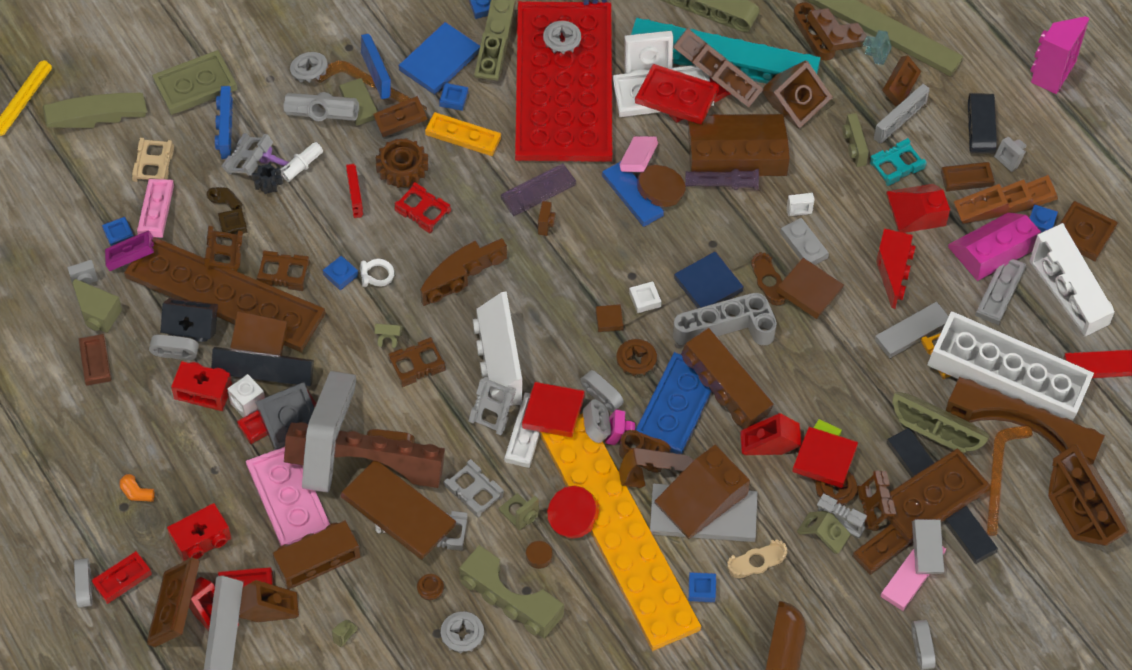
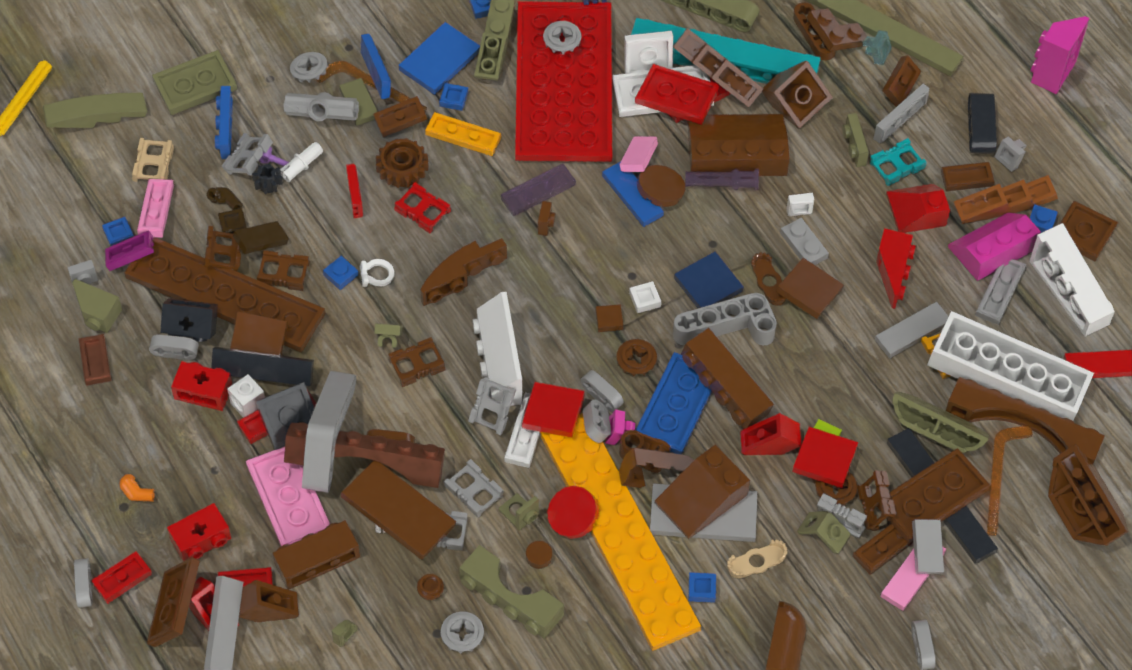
none -> dark brown tile [233,221,289,254]

